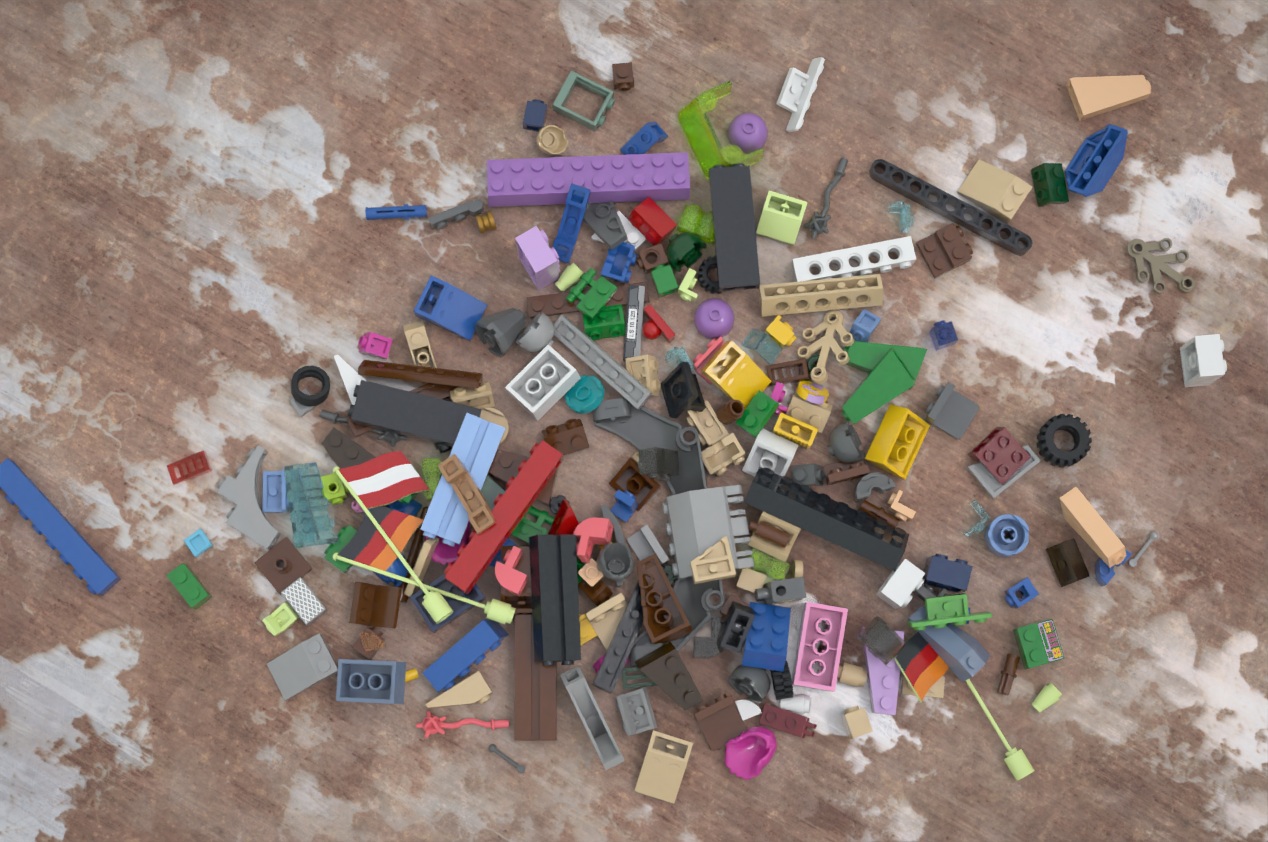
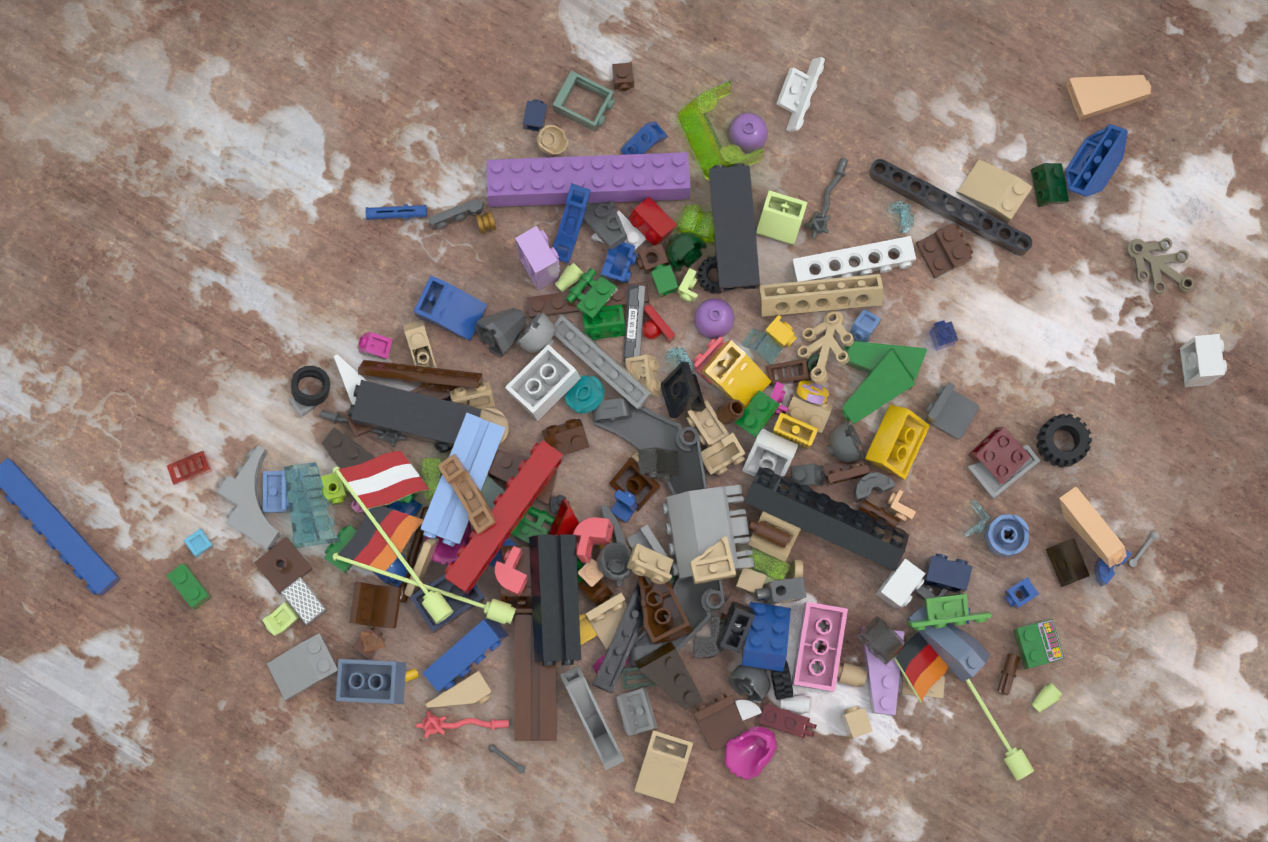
none -> tan bracket [627,543,673,584]

